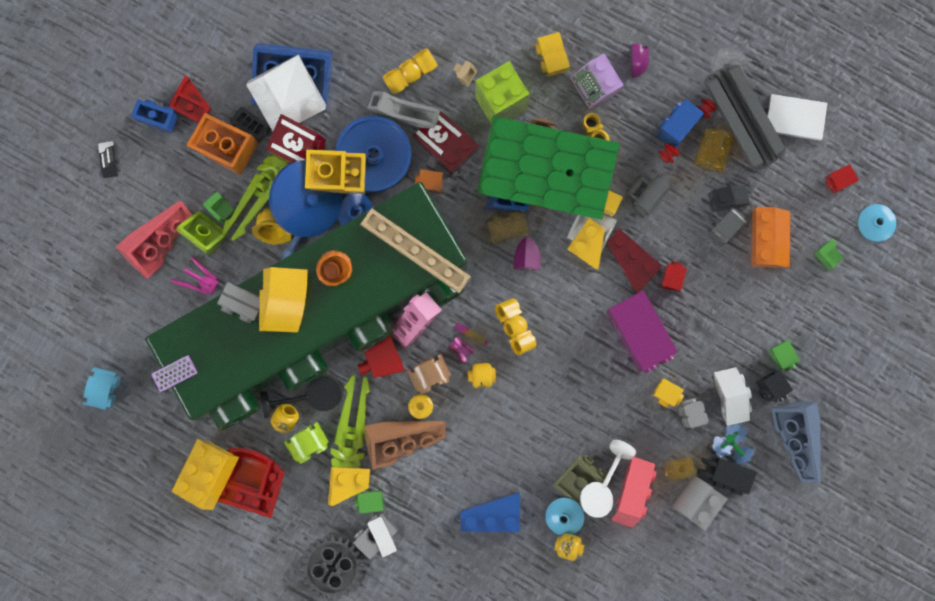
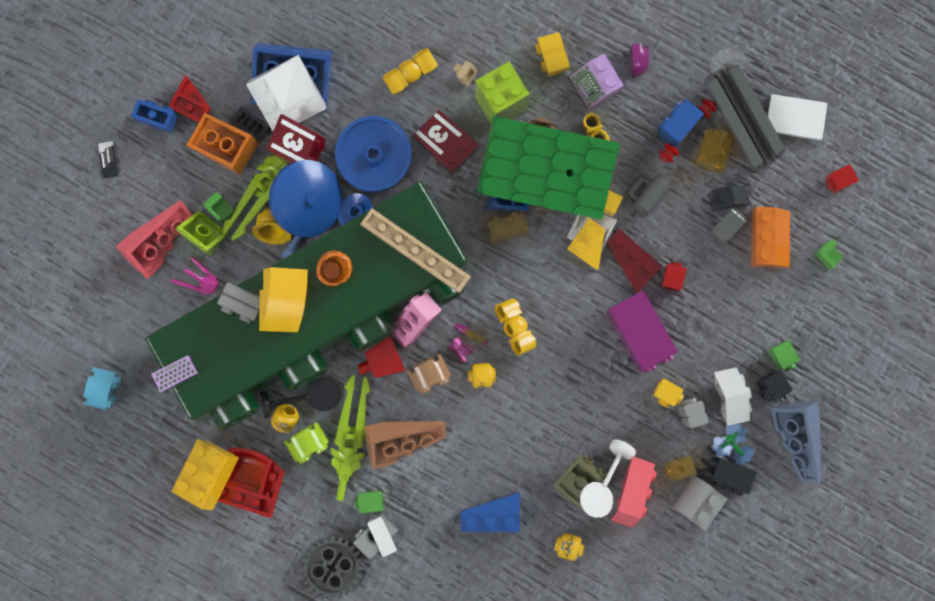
yellow slope [305,150,366,194] -> none
yellow wing [328,467,370,506] -> none
light grey arch [367,91,440,128] -> none
yellow head [408,394,433,419] -> none
orange brick [415,169,443,195] -> none
magenta brick [513,237,541,271] -> none
medium azure dish [545,498,584,536] -> none
medium azure dish [858,204,896,242] -> none

